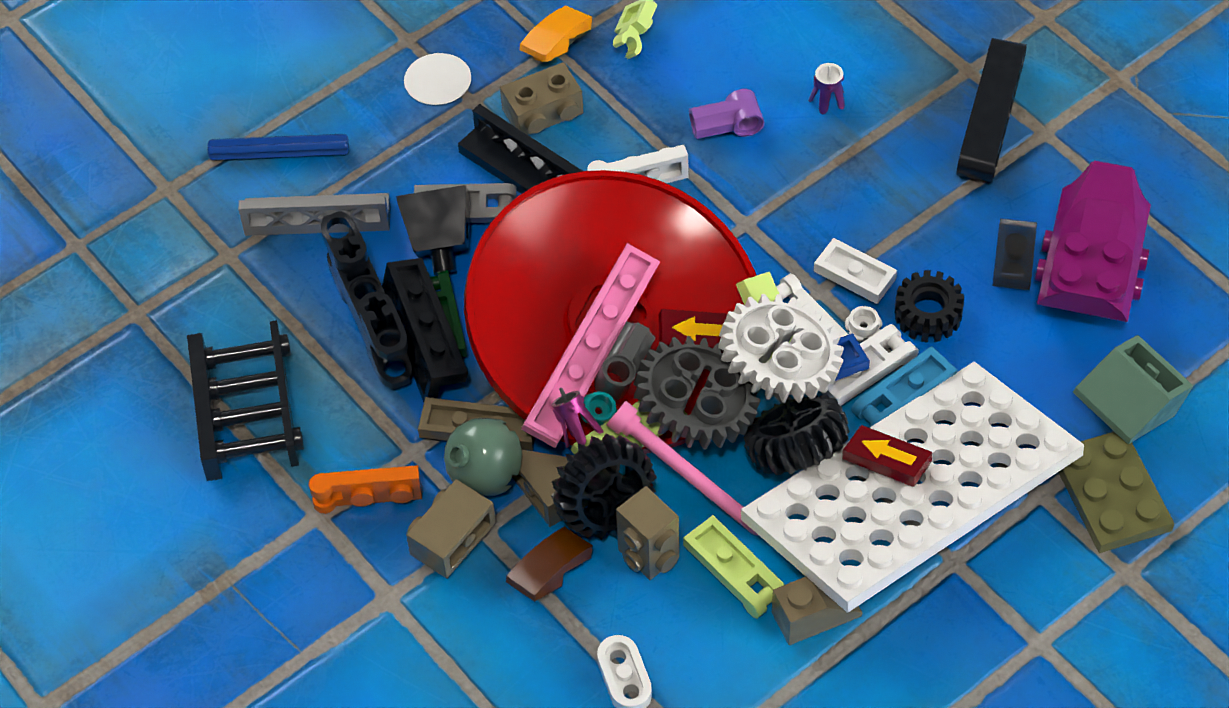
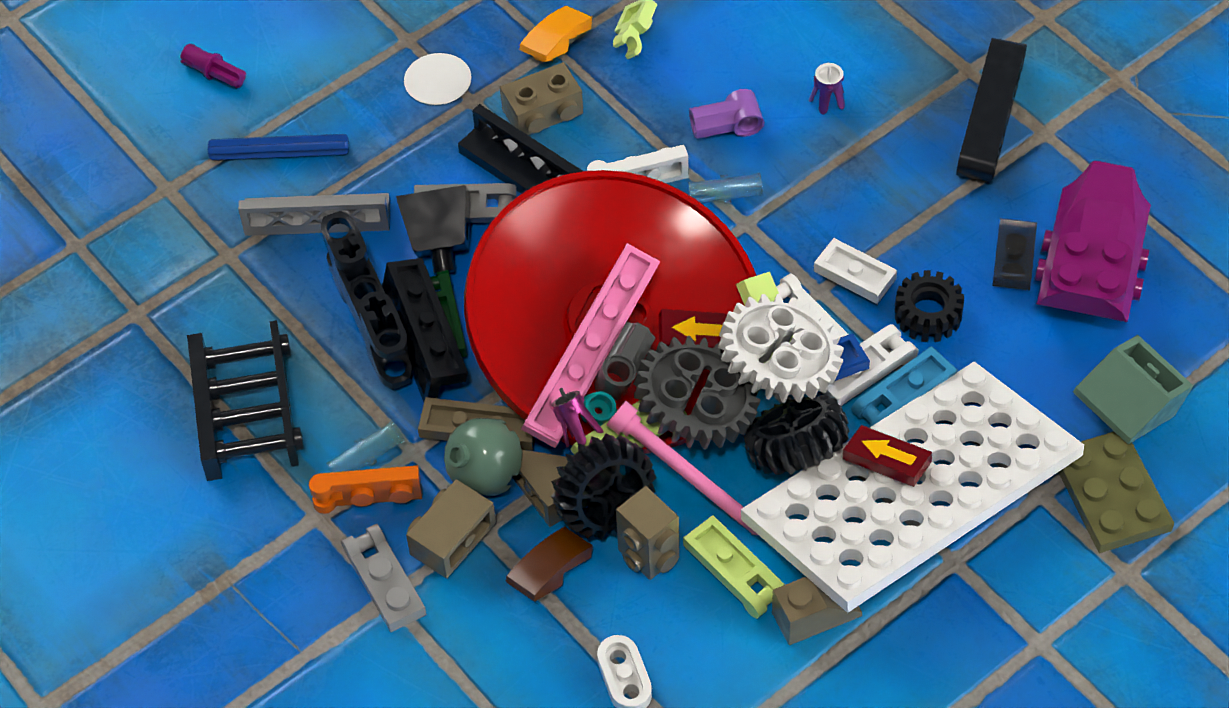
white plate [845,306,882,341] -> none
none -> magenta axle [180,43,246,88]
none -> clear light blue pin [326,421,405,472]
none -> light grey plate [341,524,427,632]
none -> clear light blue pin [688,172,763,204]

